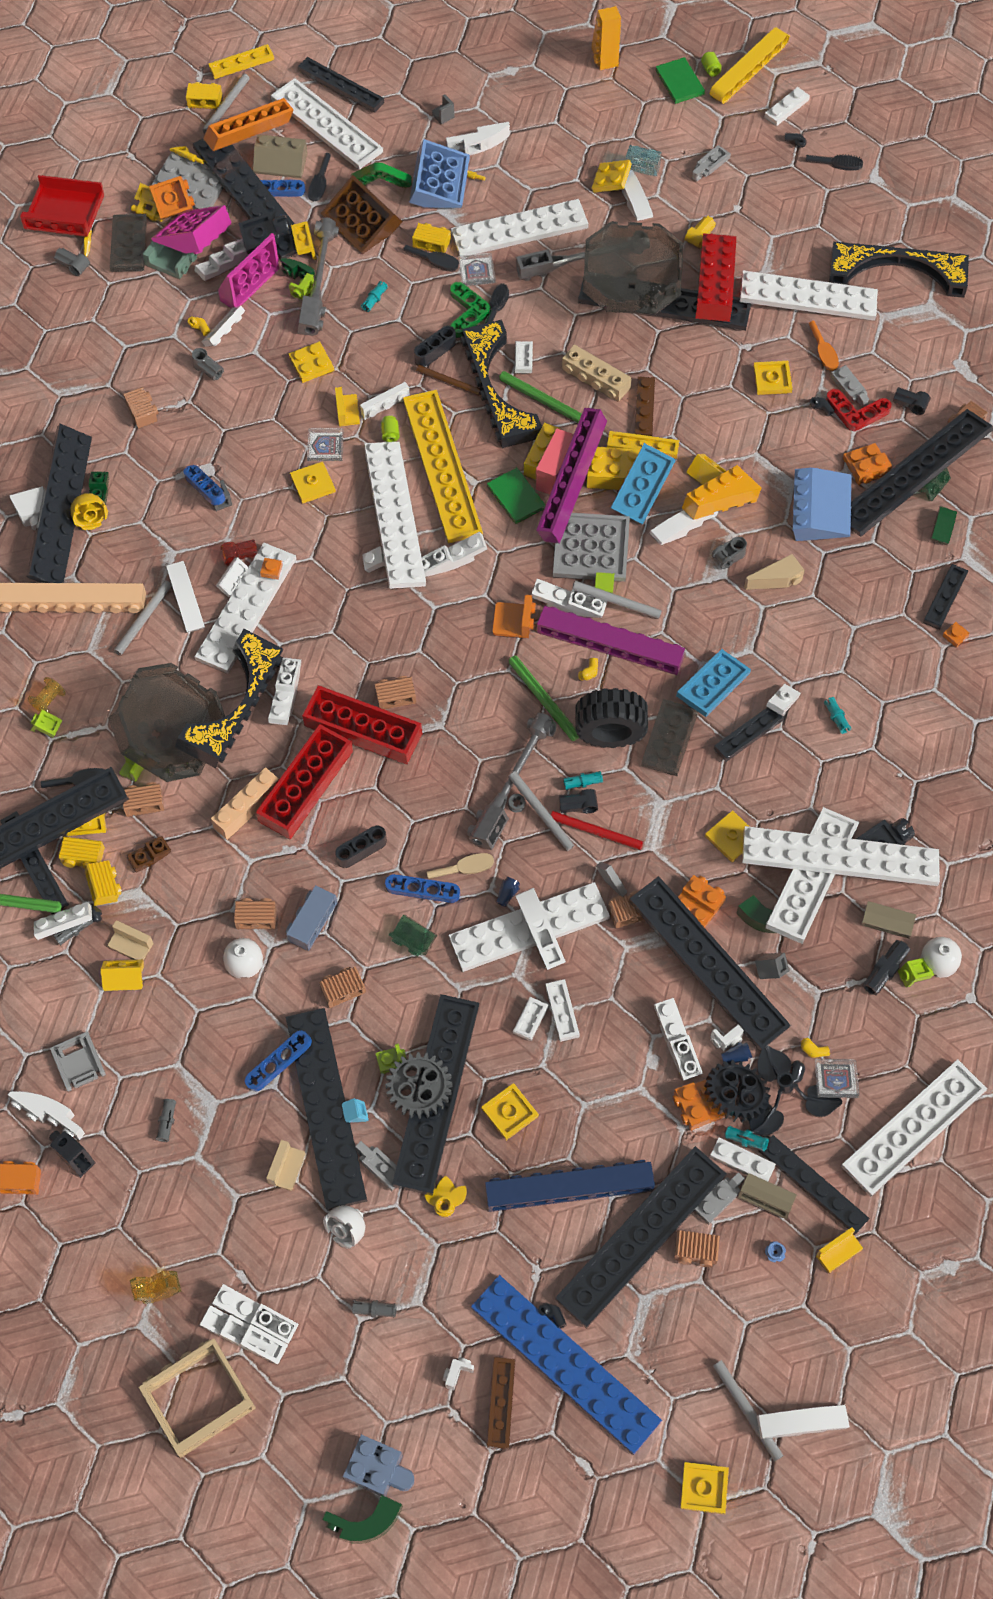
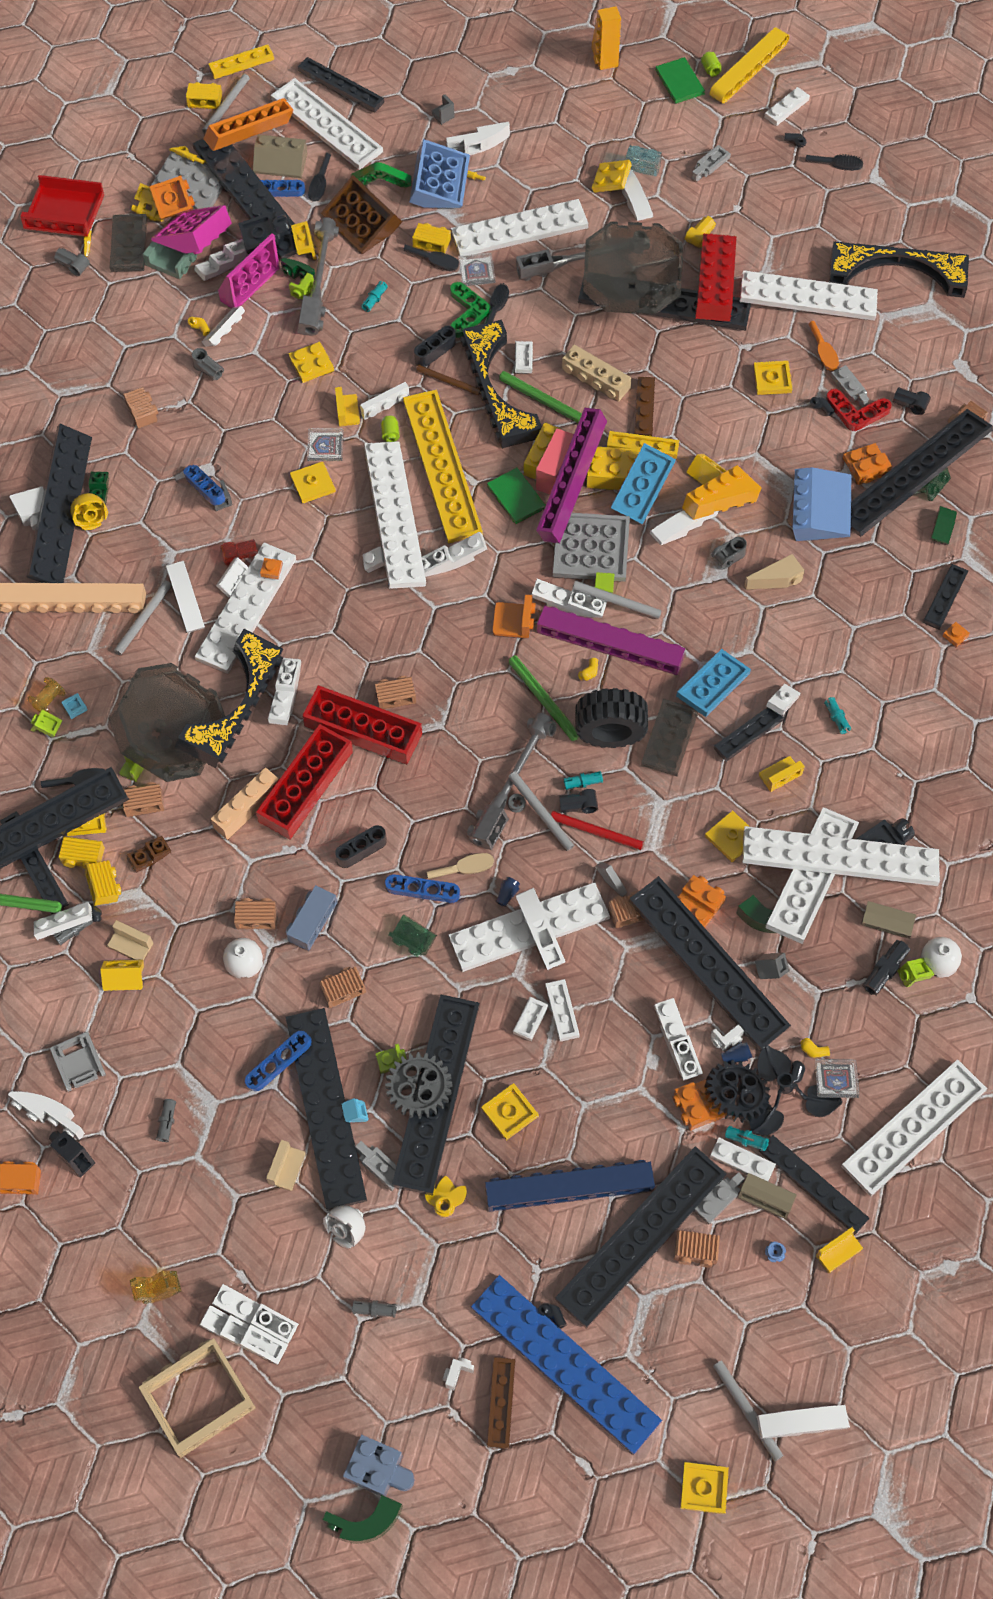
none -> medium azure plate [61,693,88,719]
none -> yellow panel [759,756,805,792]

